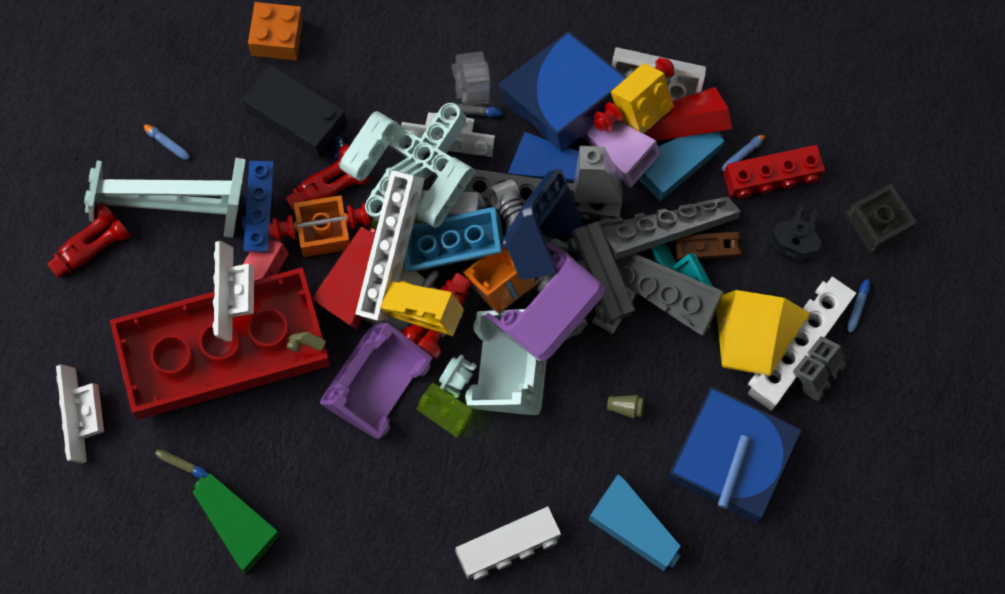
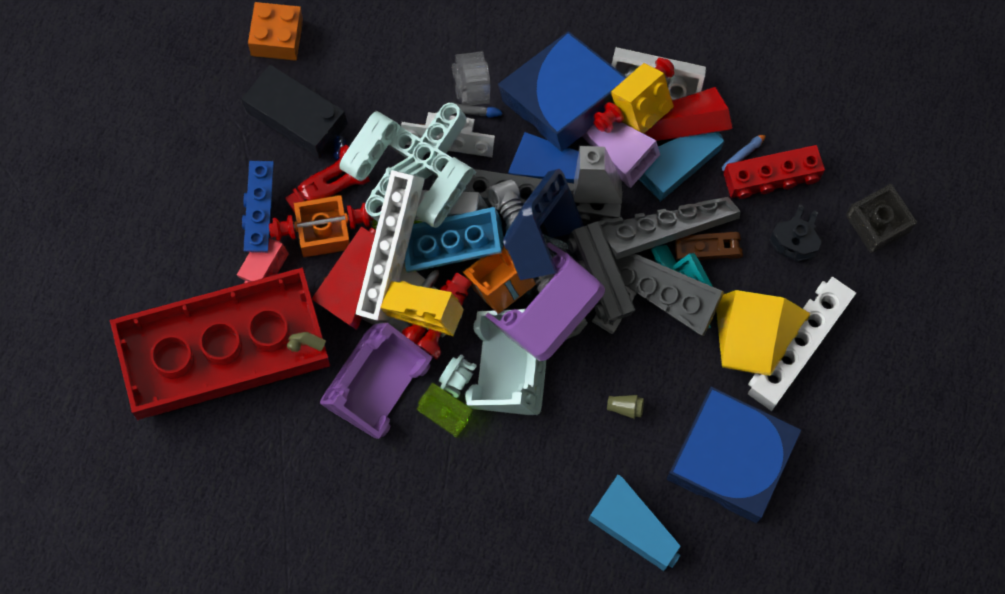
red piece [47,202,131,278] -> none
white bracket [56,364,104,464] -> none
light aqua piece [84,158,246,238] -> none
medium blue piece [144,124,190,160] -> none
olive piece [155,450,209,478] -> none
green slope [193,473,280,574] -> none
white bracket [213,241,254,342] -> none
white brick [456,507,561,580] -> none
medium blue bar [718,435,750,509] -> none
dark grey legs [793,336,846,401] -> none
medium blue piece [847,279,870,332] -> none

